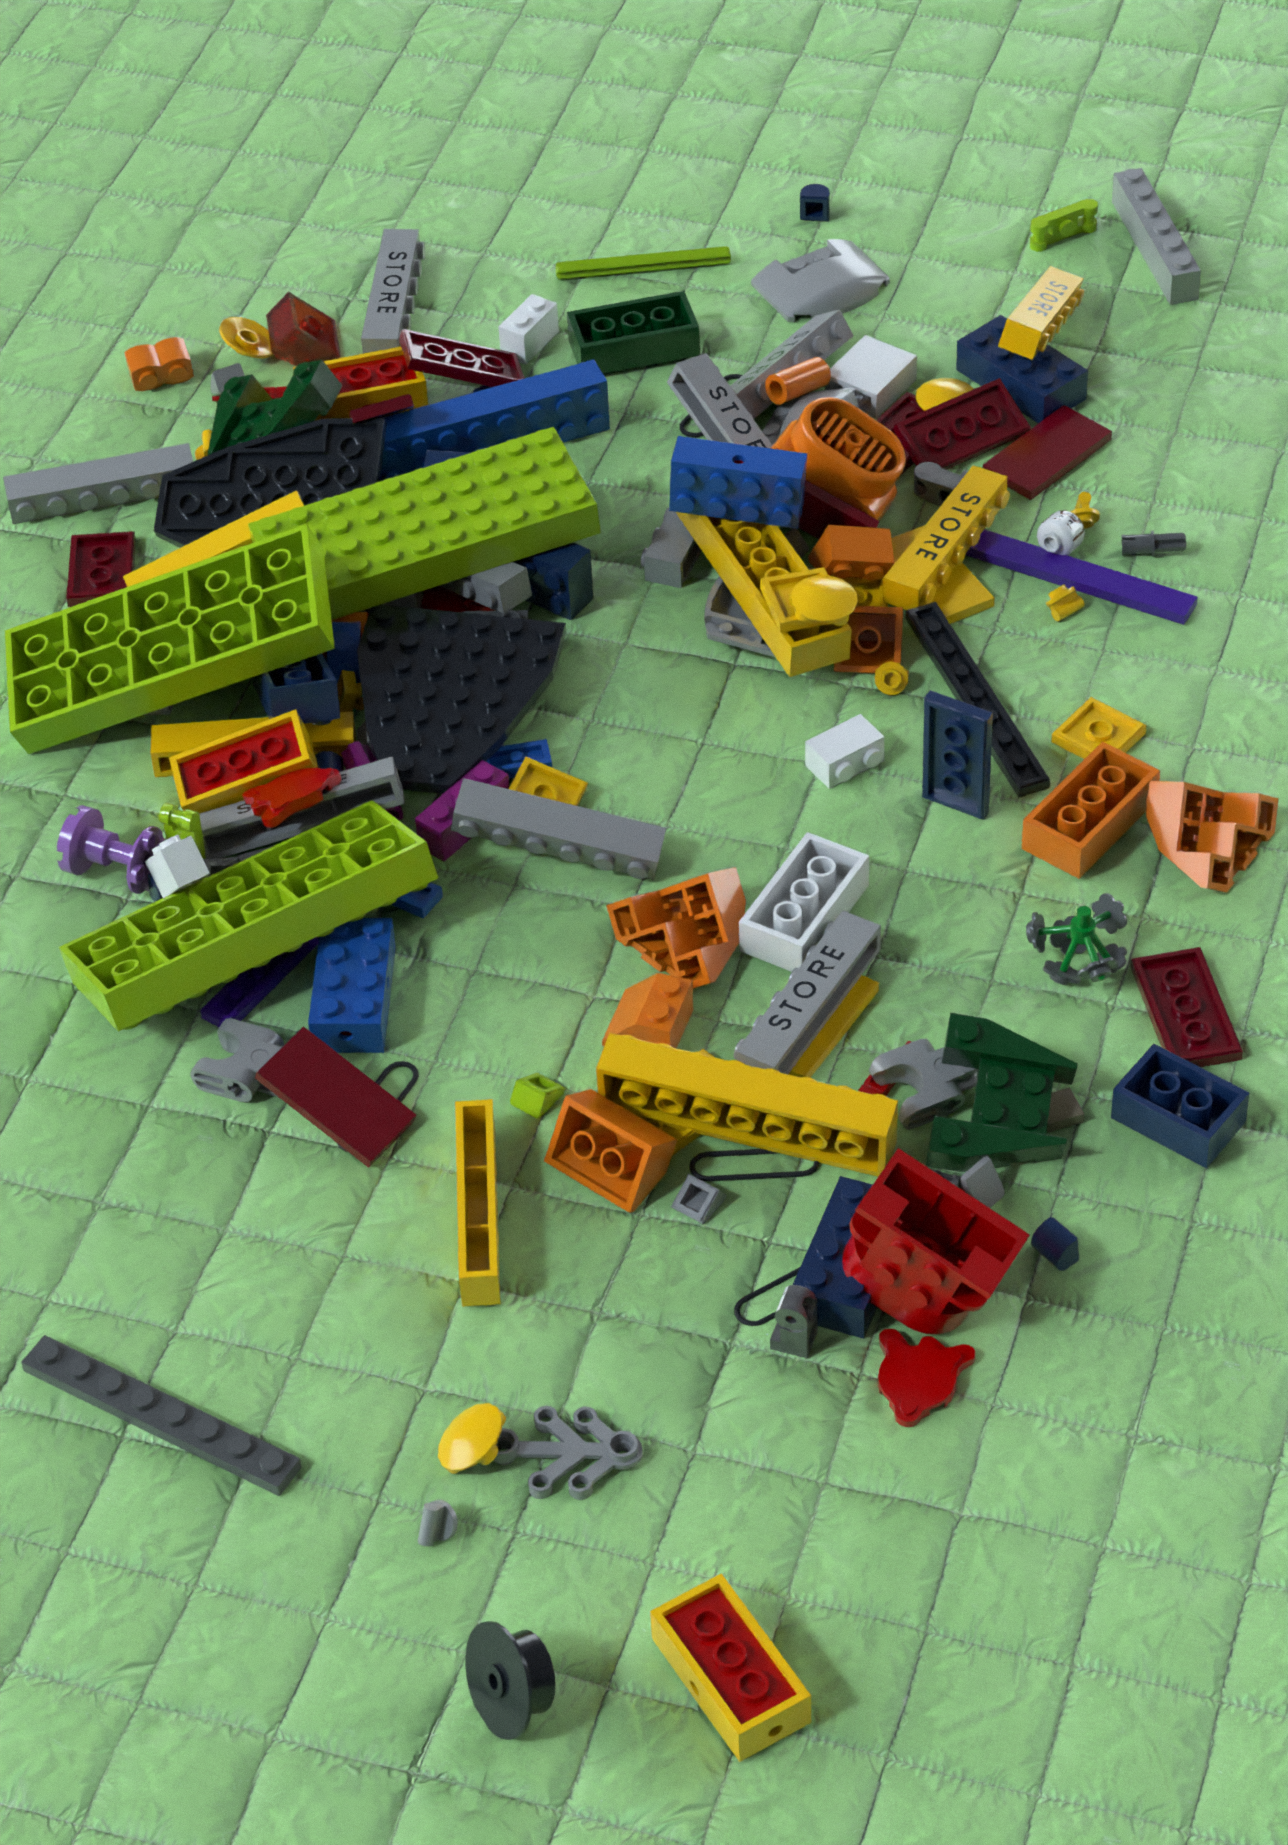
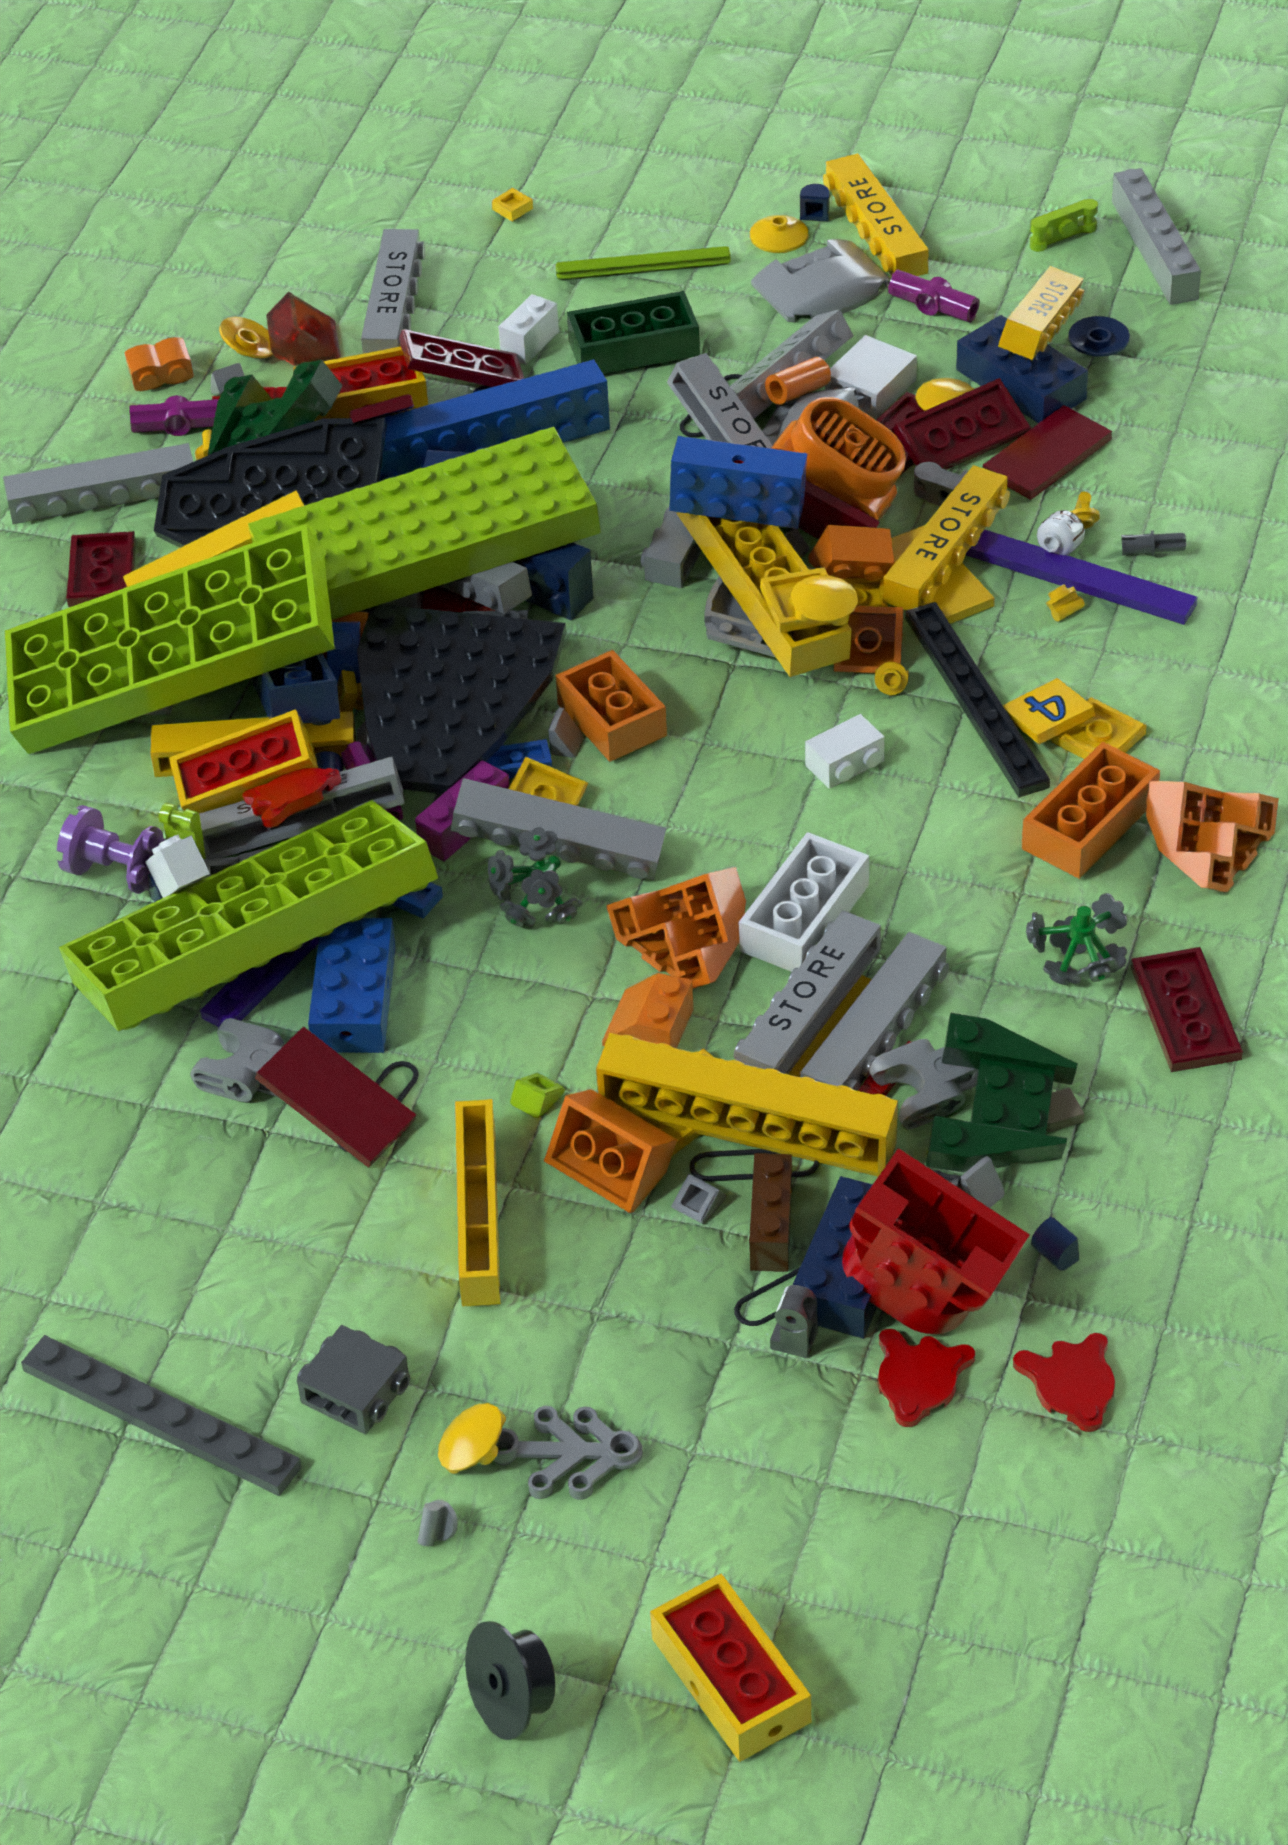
dark blue tile [922,690,993,820] -> none
dark blue brick [1111,1043,1250,1168] -> none
none -> magenta piece [129,395,219,436]
none -> dark grey brick [297,1324,410,1435]
none -> dark grey plant [488,827,582,928]
none -> yellow plate [492,188,533,222]
none -> light grey slope [548,707,583,758]
none -> orange brick [556,650,667,762]
none -> reddish brown brick [749,1153,792,1272]
none -> yellow dish [750,215,808,253]
none -> light grey brick [801,932,949,1091]
none -> yellow brick [823,153,929,277]
none -> magenta piece [888,269,980,323]
none -> yellow tile [1002,678,1095,744]
none -> red tile [1013,1333,1115,1432]
none -> dark blue dish [1068,316,1130,357]

